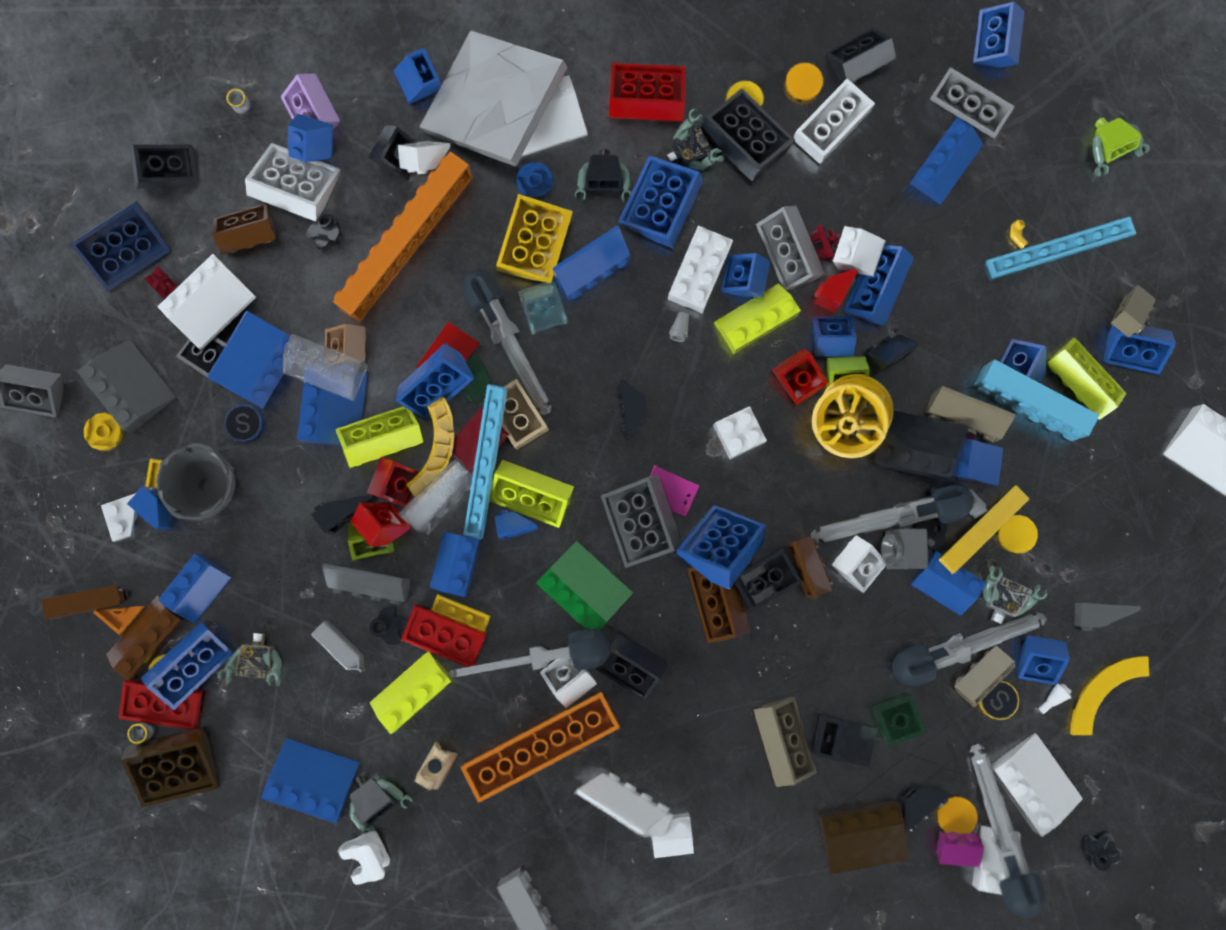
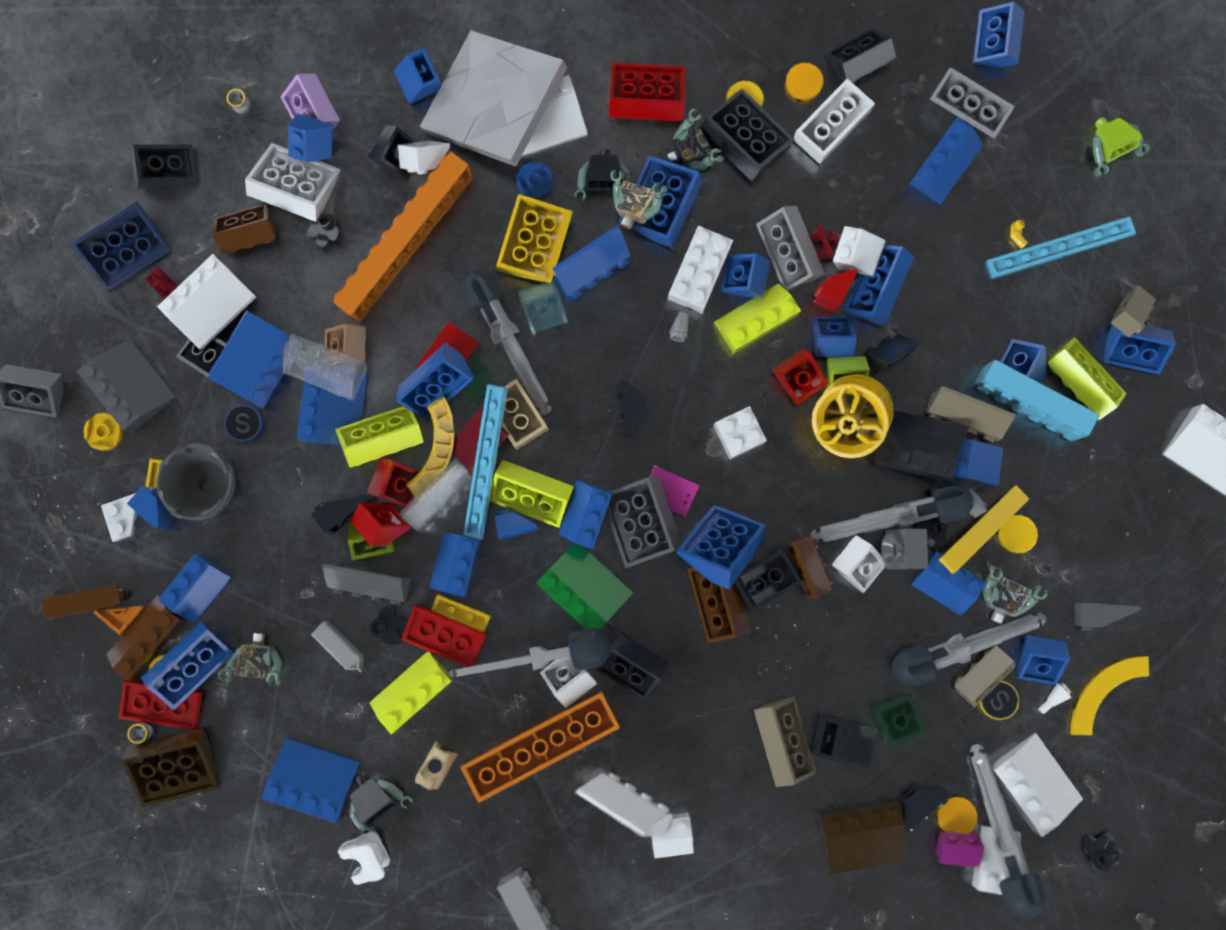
none -> blue slope [558,480,613,549]
none -> torso [611,170,667,230]

